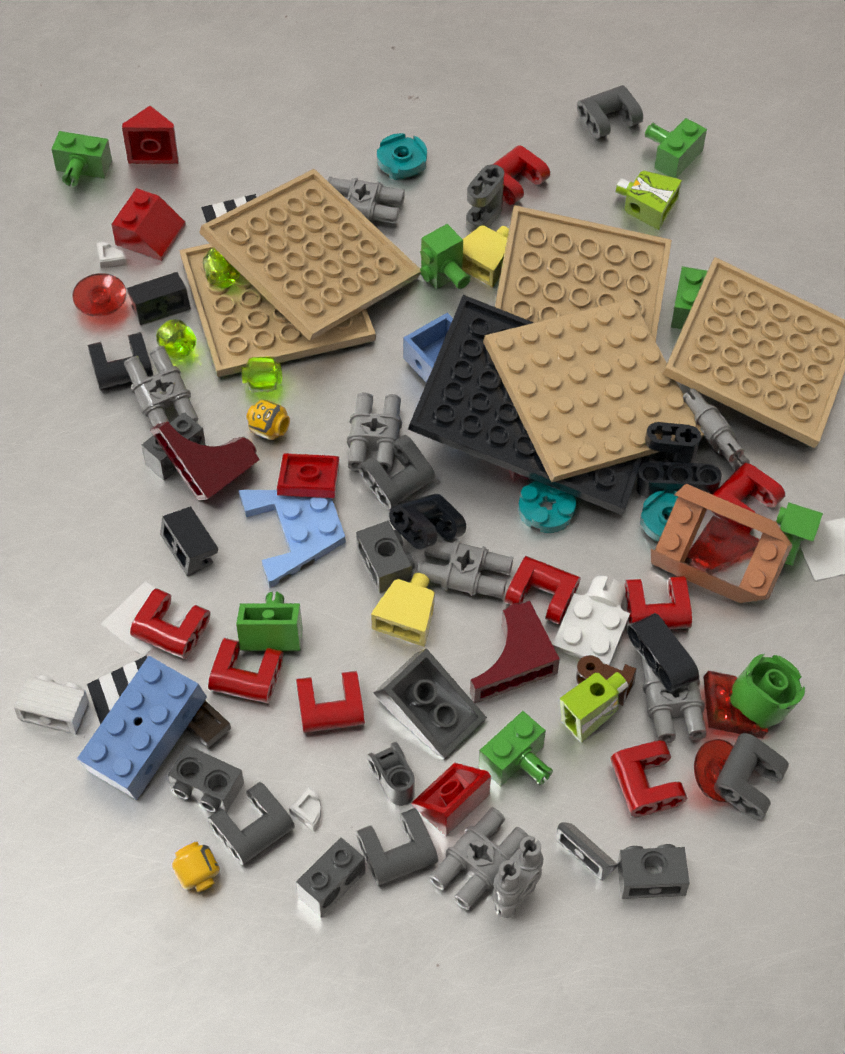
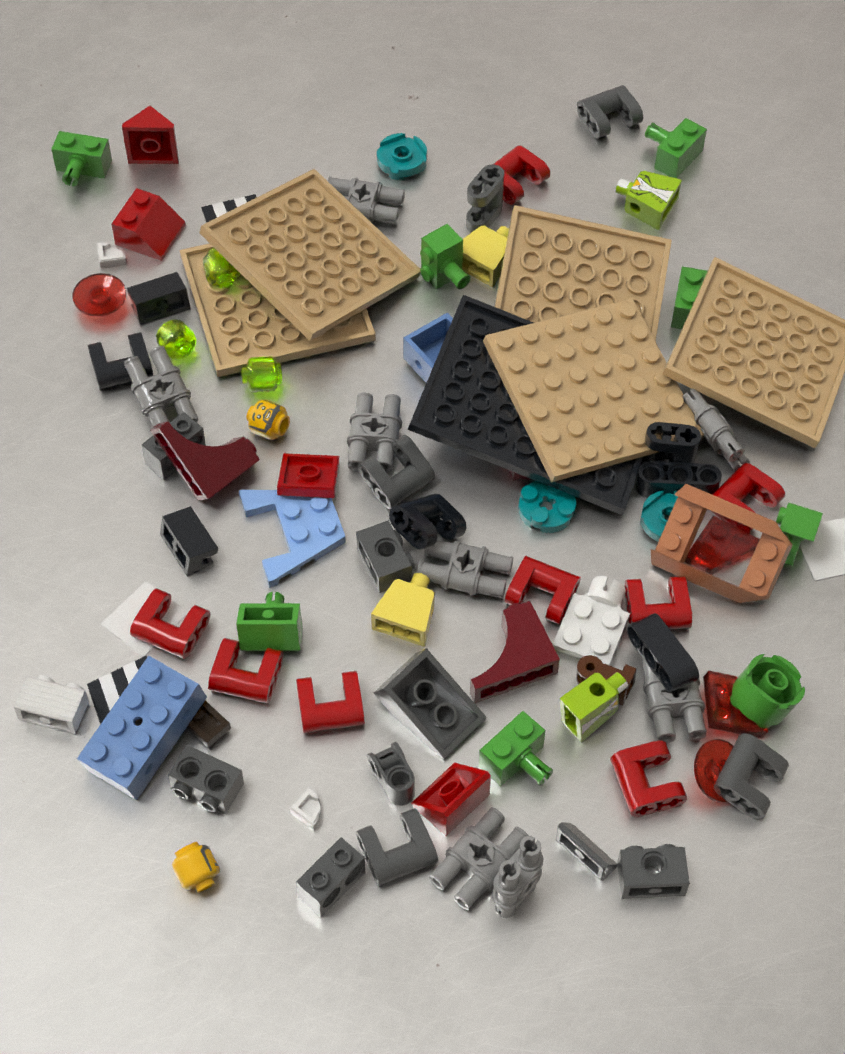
dark grey connector [207,782,295,865] -> none

